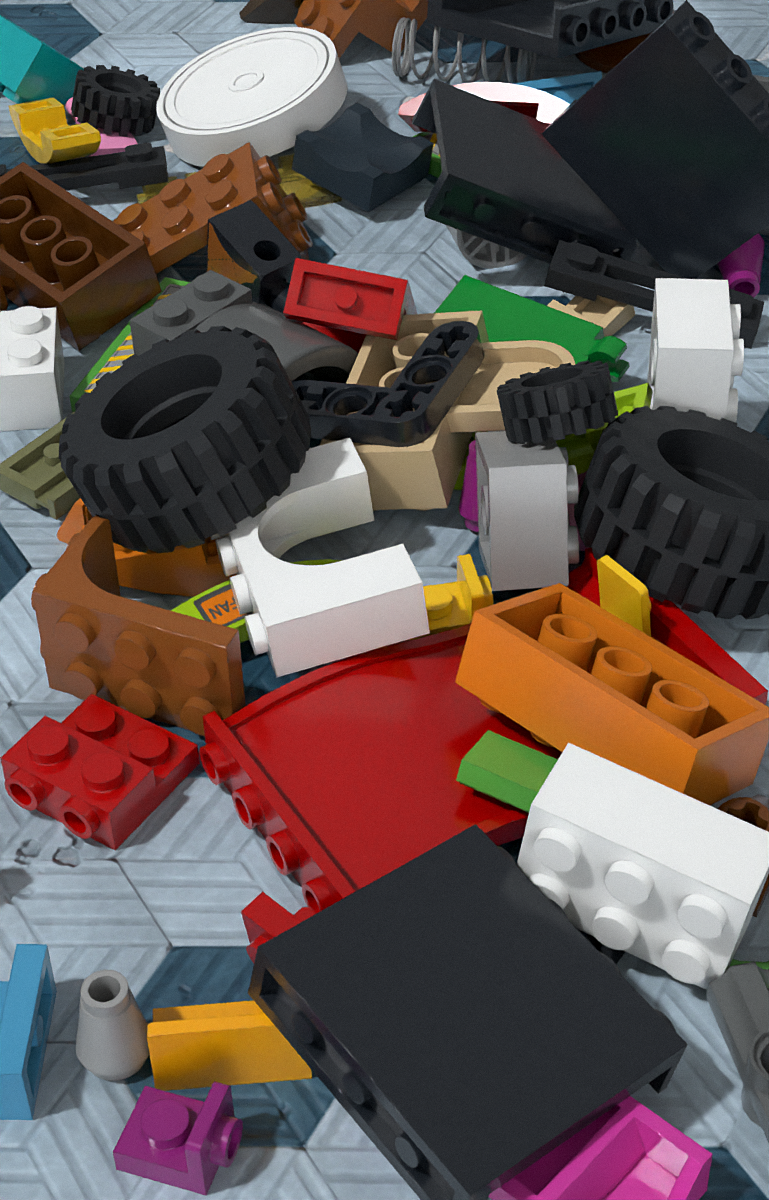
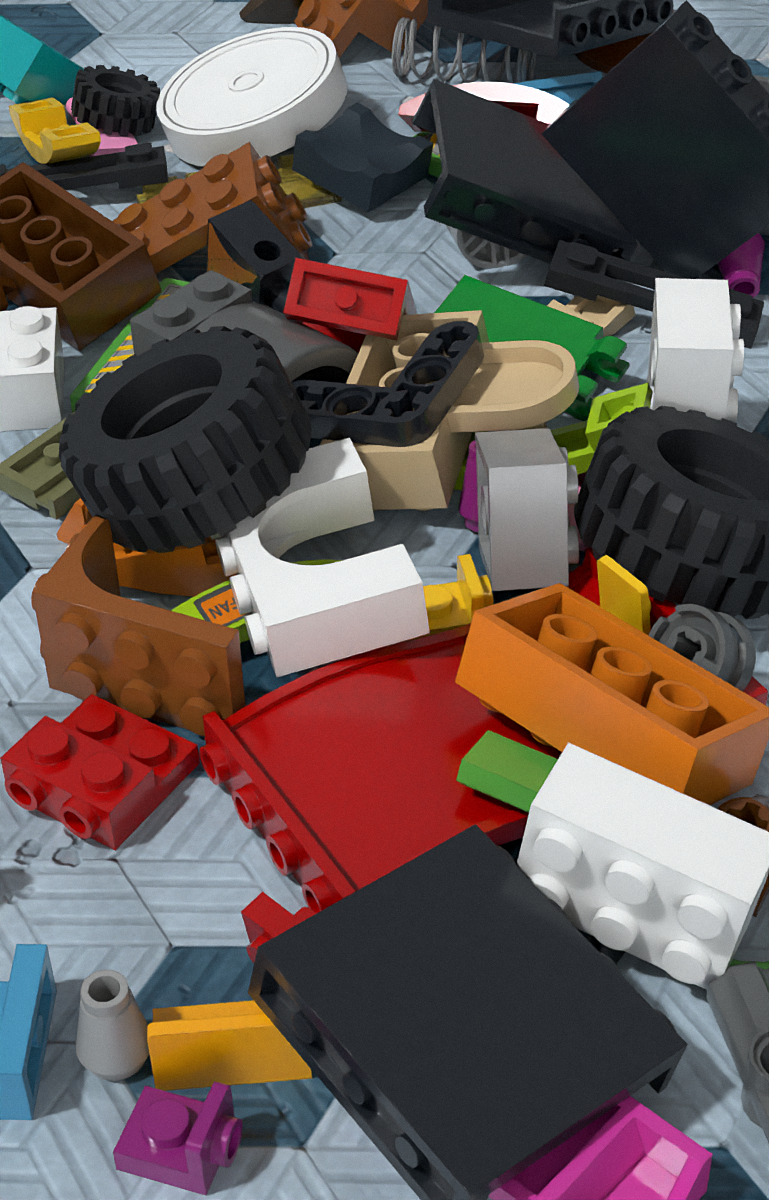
black tyre [496,361,618,444] -> none
none -> dark grey wheel [648,604,756,691]

